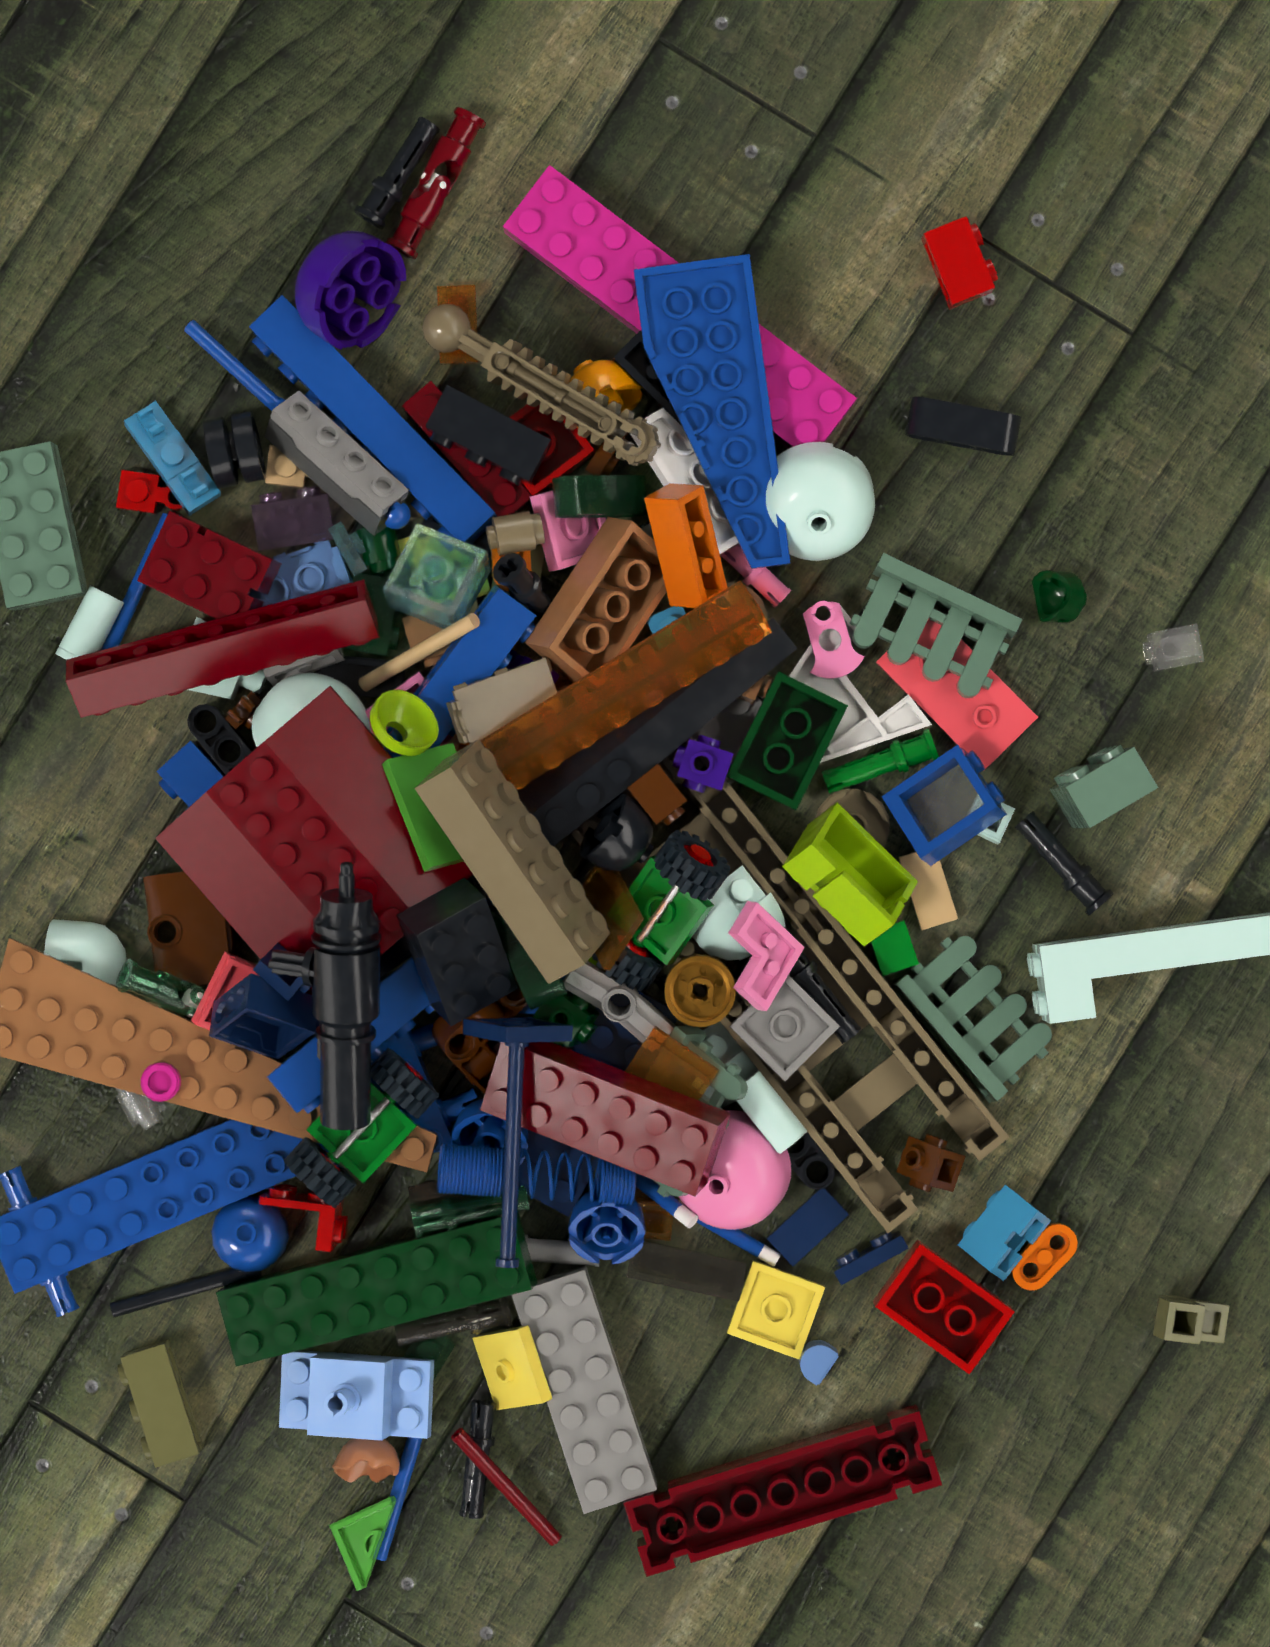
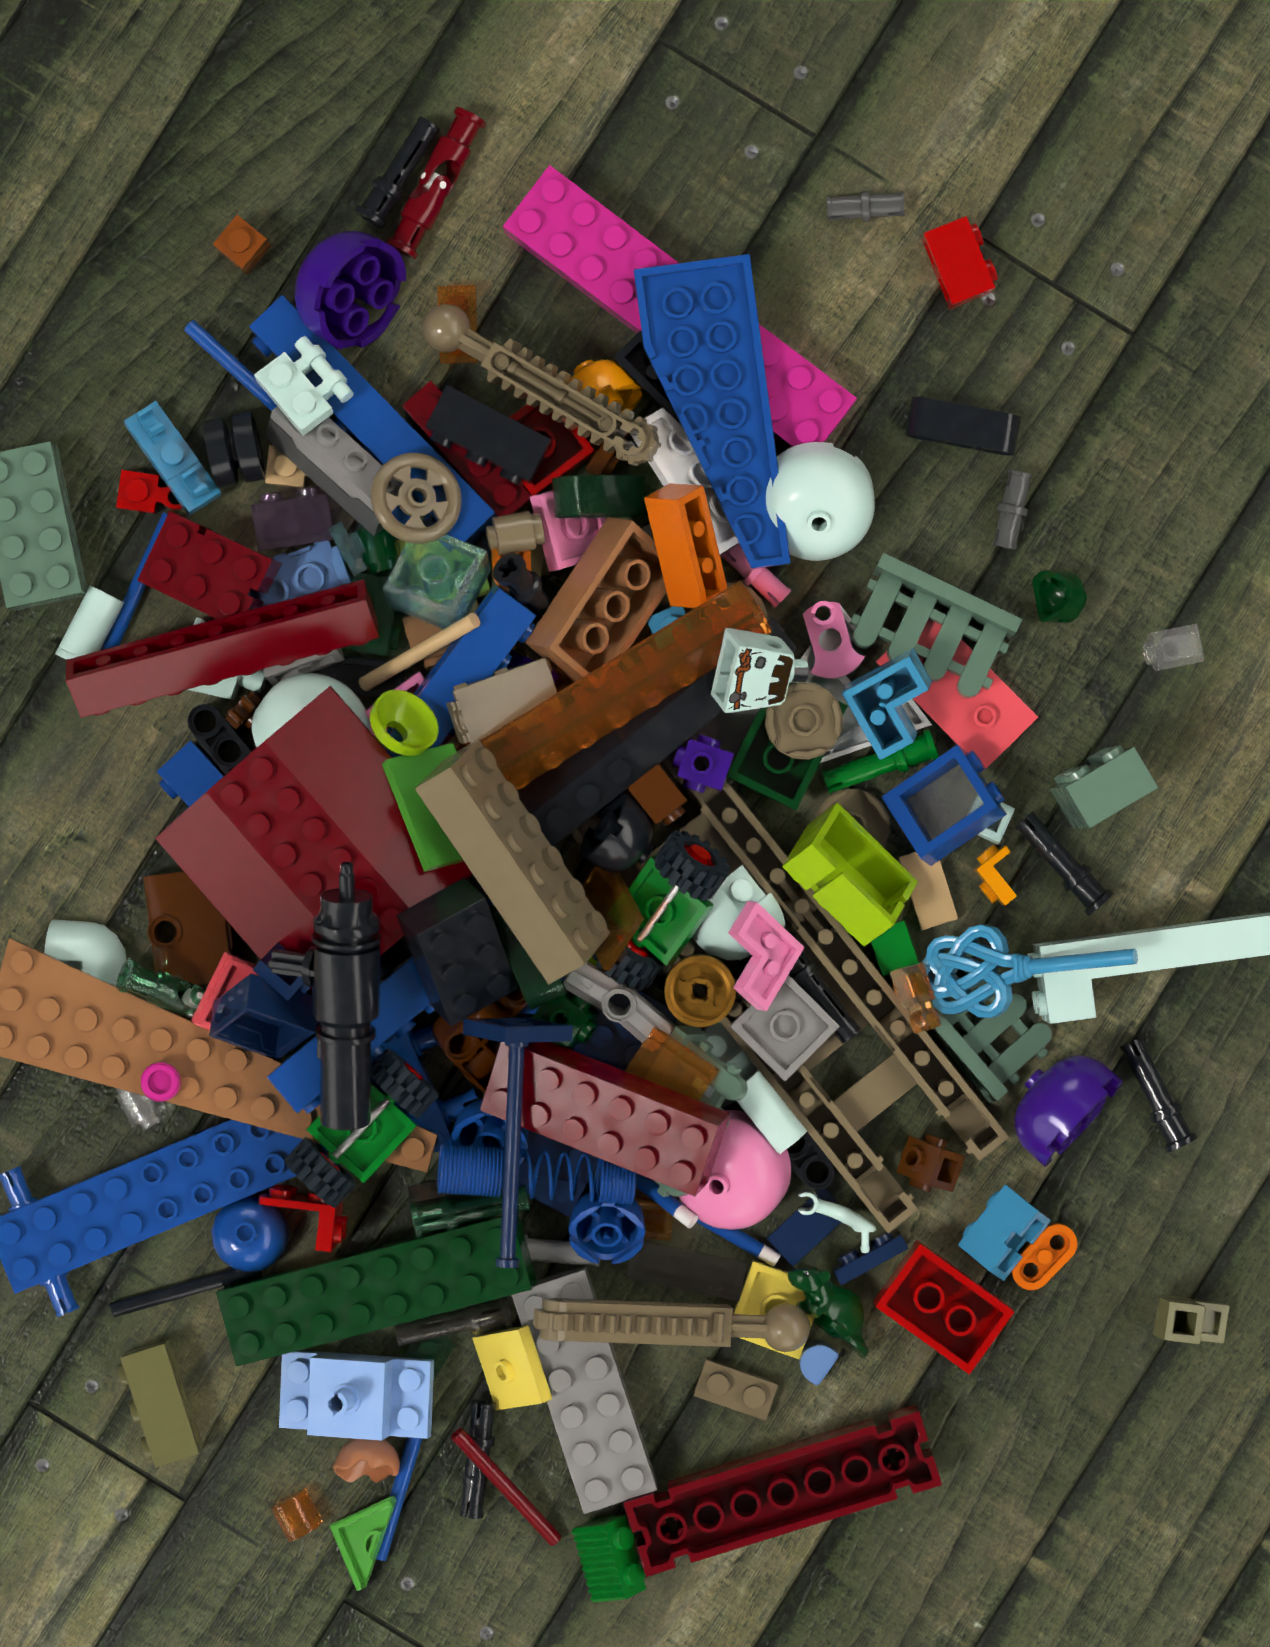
none -> dark orange brick [213,215,271,275]
none -> light aqua plate [254,336,354,436]
none -> clear orange brick [271,1488,323,1542]
none -> dark tan plate [371,453,462,544]
none -> dark tan gear [533,1298,810,1352]
none -> green brick [572,1514,646,1602]
none -> dark tan plate [693,1358,778,1421]
none -> light aqua torso [711,628,809,713]
none -> dark tan tile [765,682,843,760]
none -> dark green animal [788,1267,869,1358]
none -> light aqua piece [798,1189,877,1253]
none -> dark grey pin [827,191,905,222]
none -> dark azure brick [841,648,932,760]
none -> clear orange plate [890,963,941,1034]
none -> dark azure piece [915,924,1138,1018]
none -> light orange bracket [973,844,1017,906]
none -> dark grey pin [992,470,1032,550]
none -> dark purple cylinder [1014,1055,1123,1167]
none -> black pin [1120,1036,1198,1153]

